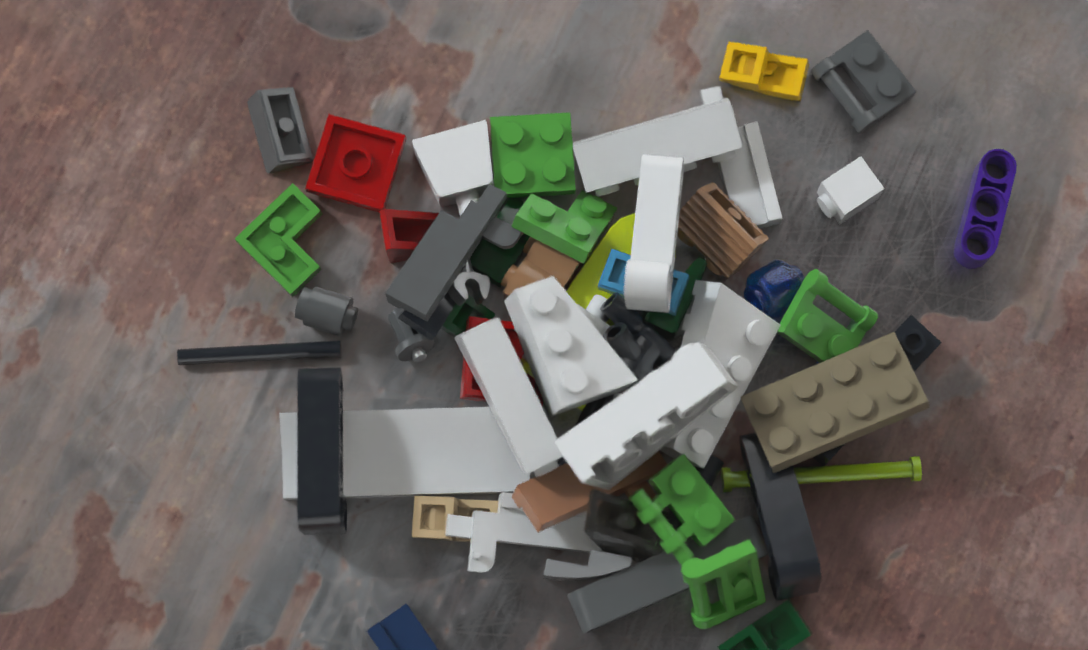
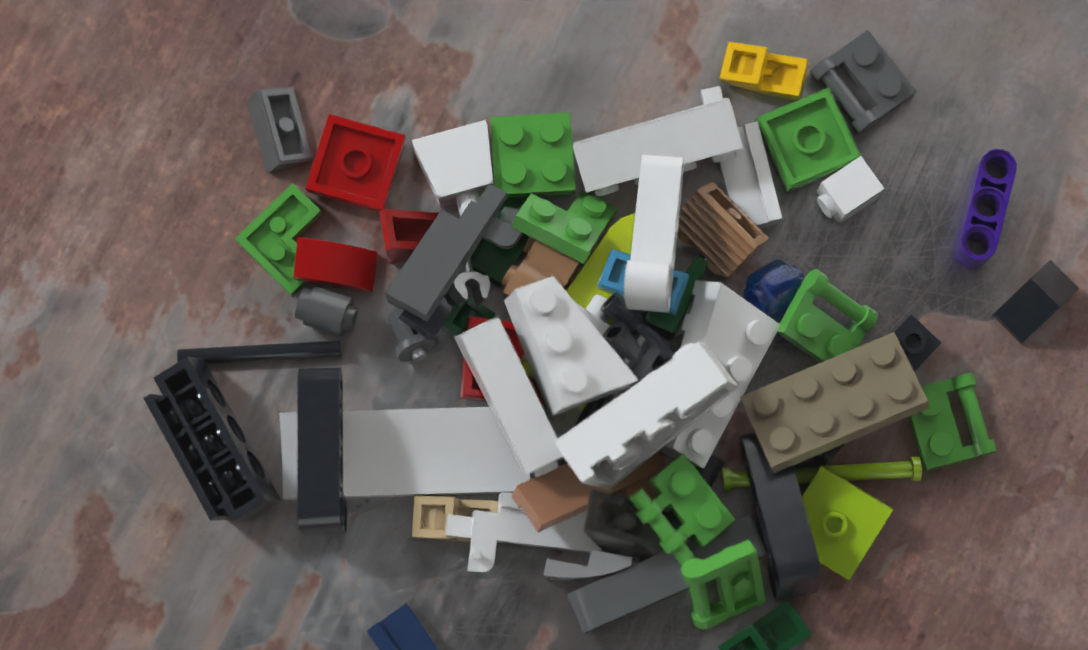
none -> black brick [143,356,282,522]
none -> red slope [293,237,377,292]
none -> bright green plate [755,88,861,193]
none -> lime plate [802,465,893,580]
none -> bright green plate [908,373,997,471]
none -> black slope [992,260,1079,344]

